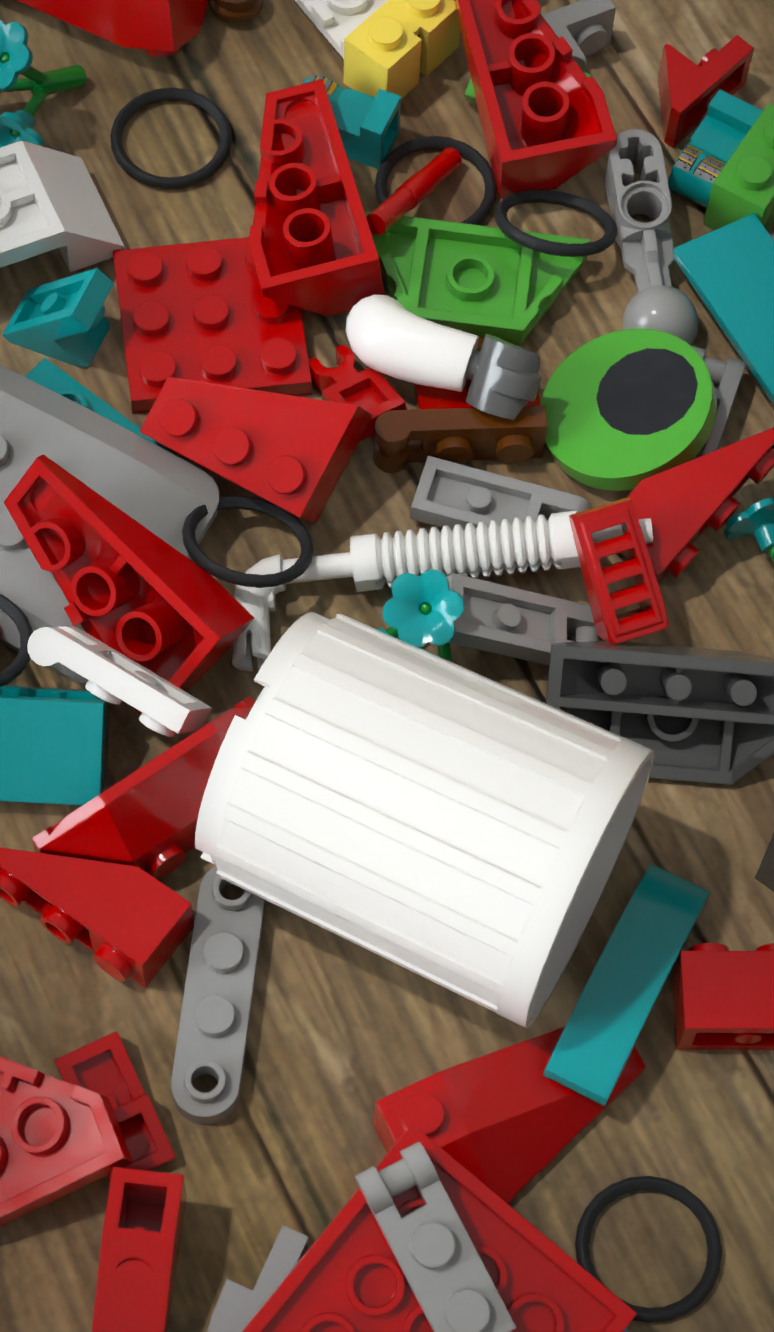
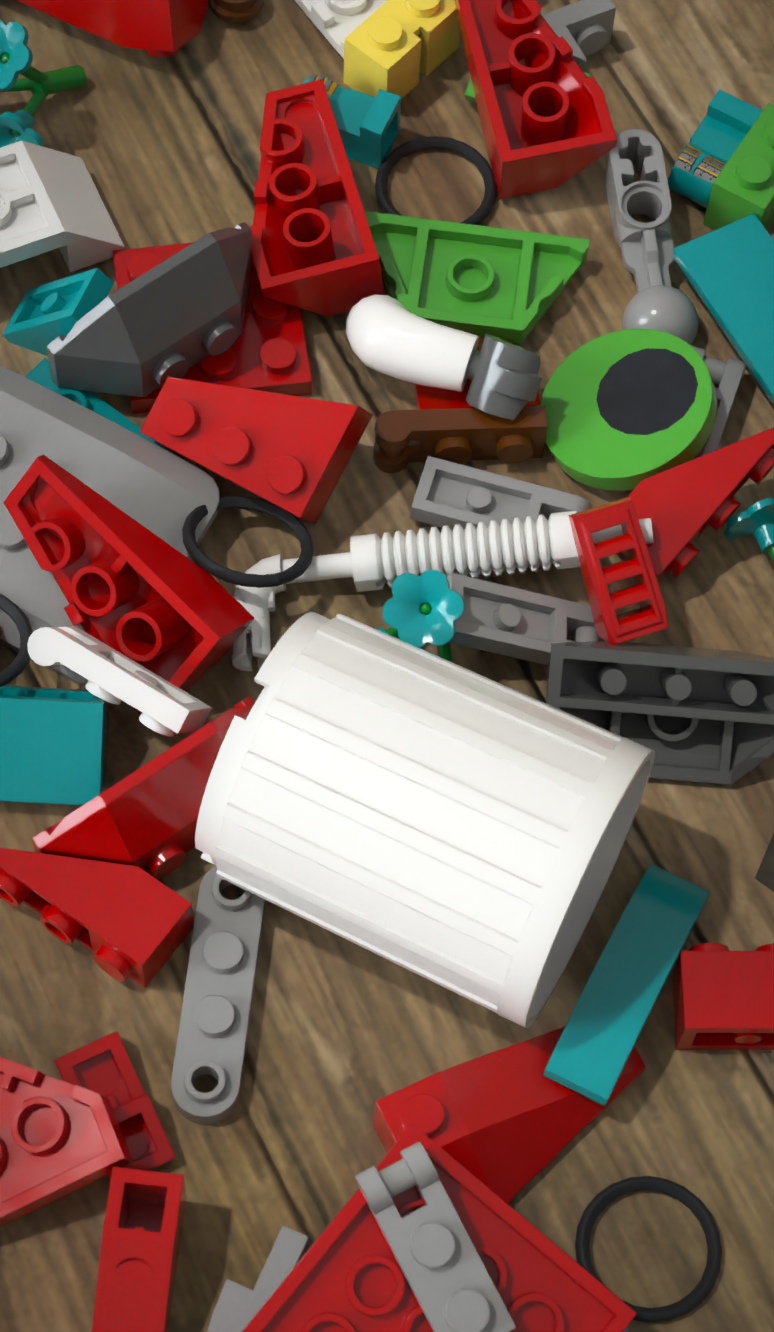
black tyre [110,88,232,189] -> none
red plate [309,344,406,442] -> none
red piece [366,147,462,235] -> none
black tyre [495,190,617,257] -> none
red slope [658,35,754,148] -> none
none -> dark grey wedge [46,222,253,397]

